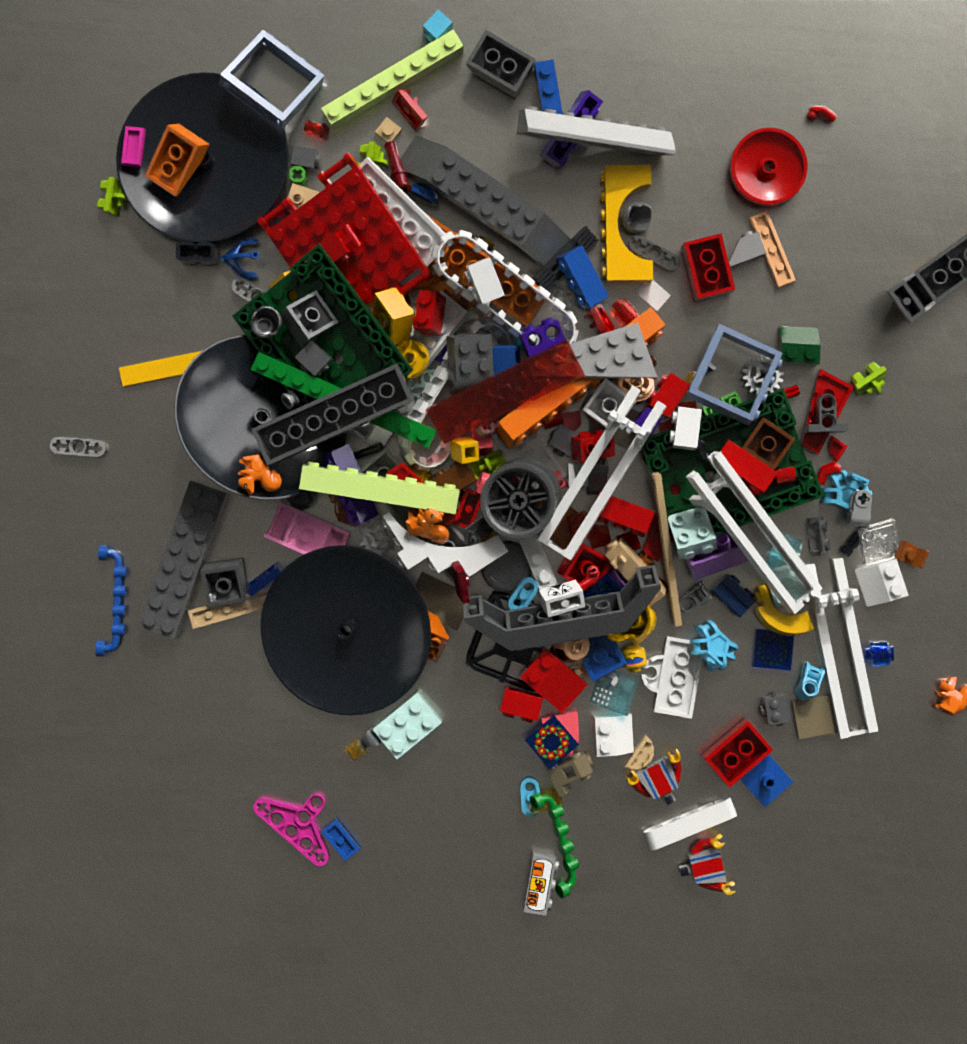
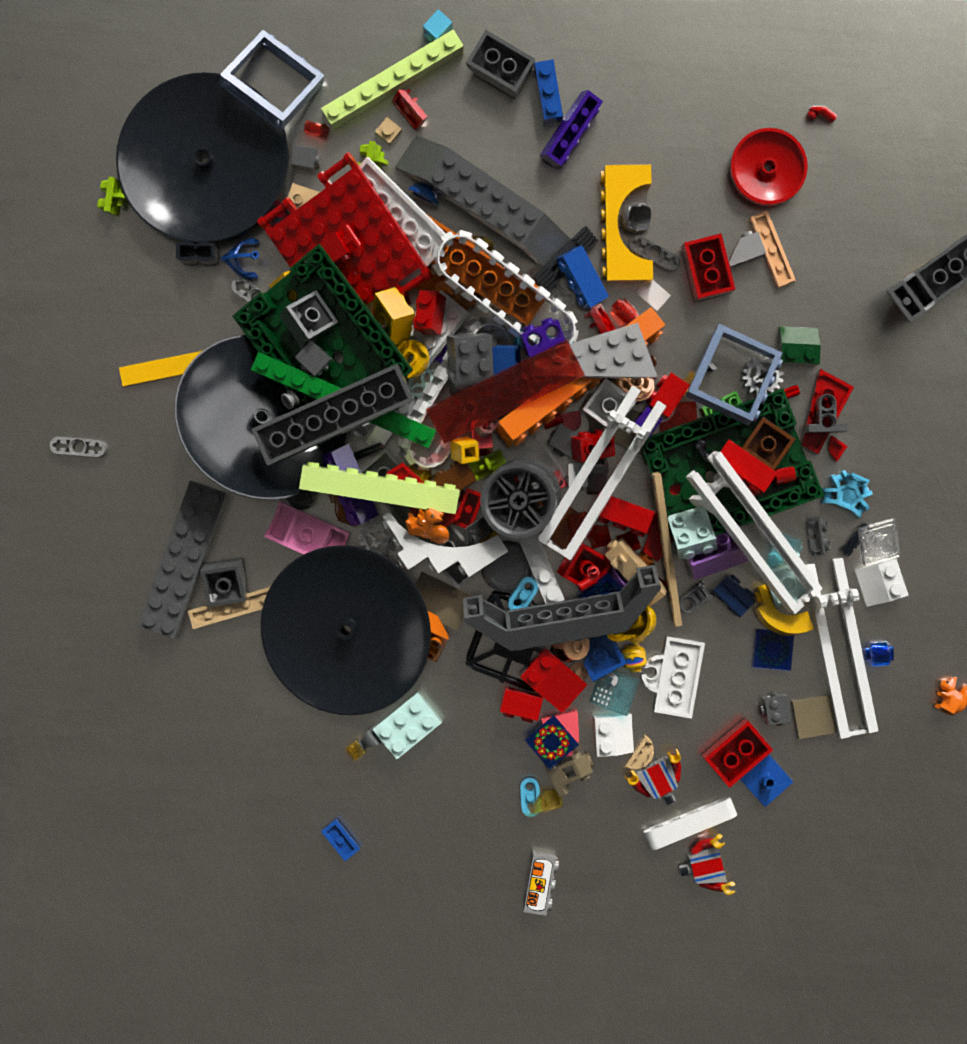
blue bar [95,545,127,657] -> none
dark pink tile [121,126,146,168] -> none
orange slope [145,124,210,197] -> none
orange animal [238,455,282,495] -> none
clear blue tile [247,562,282,597] -> none
dark grey hair [251,306,283,339] -> none
dark pink beam [253,793,329,866] -> none
bright green bush [289,166,308,186] -> none
dark red pin [384,141,411,194] -> none
dark red plate [451,561,470,604] -> none
white brick [464,257,505,304] -> none
coral tile [475,472,490,494] -> none
slope [516,106,676,156] -> none
green bar [529,793,579,899] -> none
white brick [539,580,585,618] -> none
white brick [669,407,702,451] -> none
medium azure piece [690,620,739,671] -> none
medium azure piece [796,662,825,701] -> none
red arm [817,462,841,485] -> none
light grey piece [847,490,872,527] -> none
lime hips [851,362,887,396] -> none
dark orange bracket [894,540,929,569] -> none

